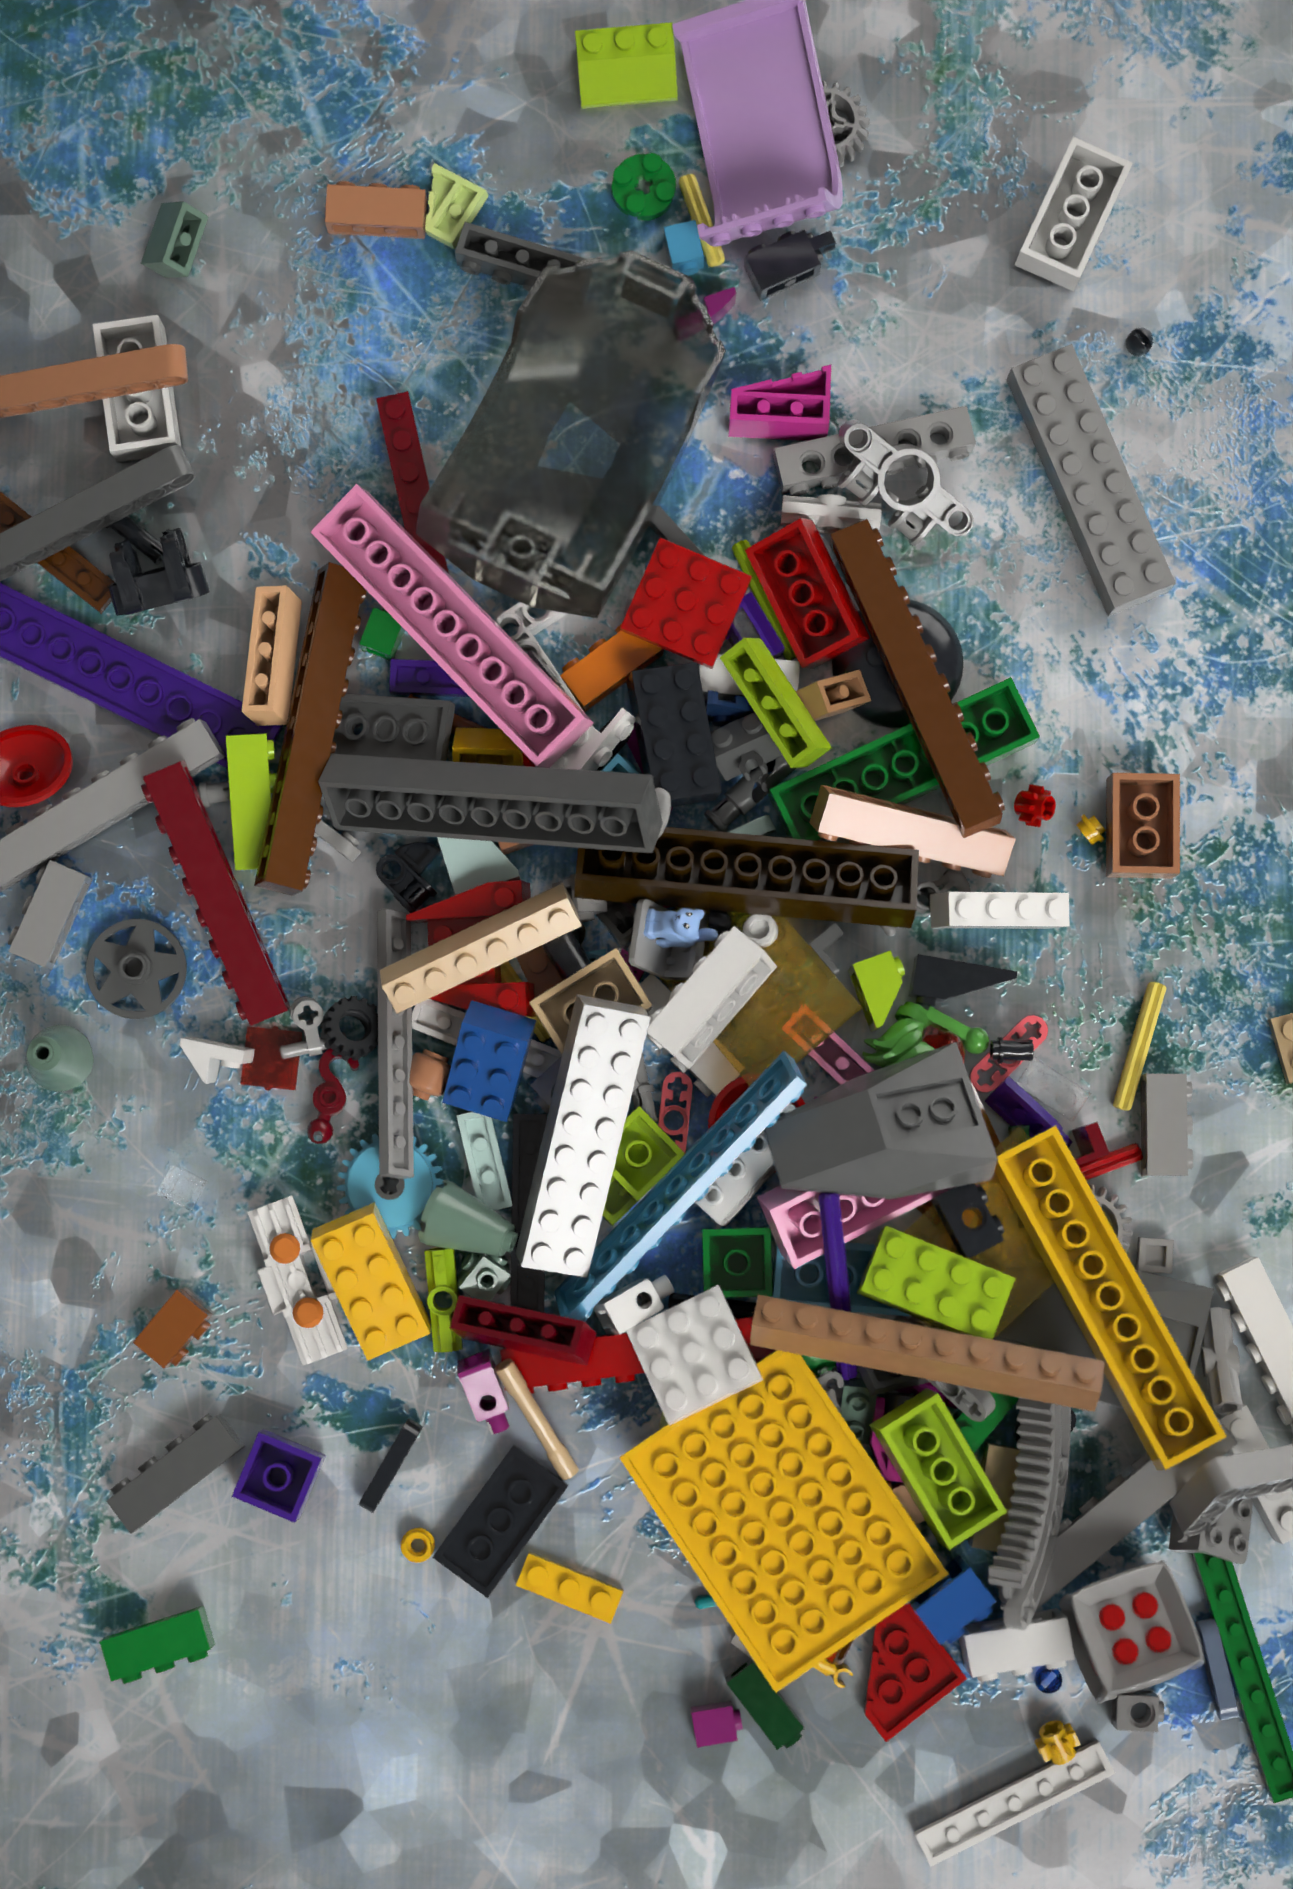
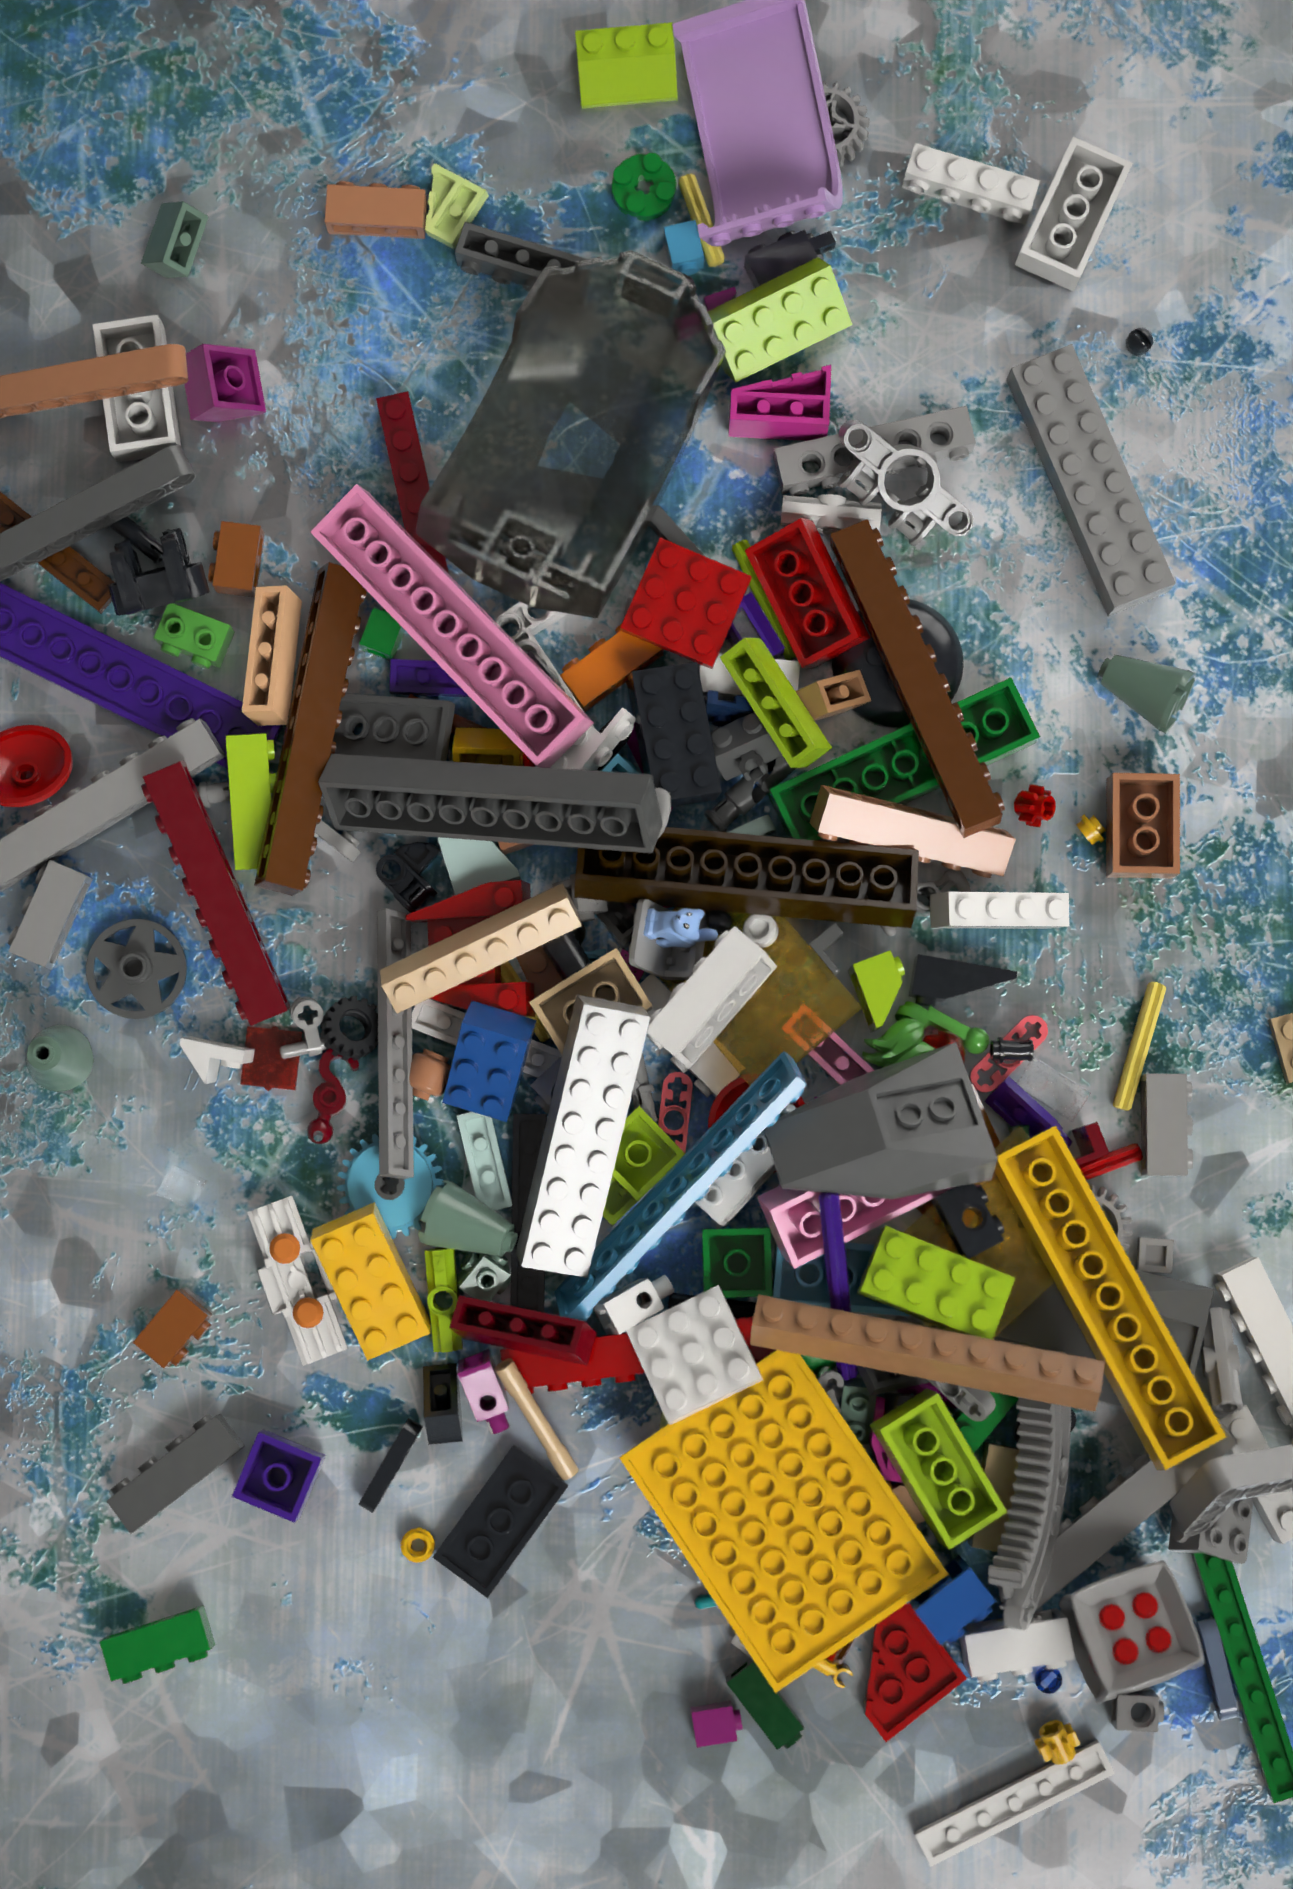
yellow plate [516,1552,624,1624] -> none
none -> bright green brick [154,603,235,669]
none -> magenta slope [184,343,266,422]
none -> dark orange brick [208,521,265,597]
none -> black slope [423,1363,463,1445]
none -> lime brick [702,257,853,382]
none -> white brick [902,143,1040,225]
none -> sand green cone [1098,655,1196,734]

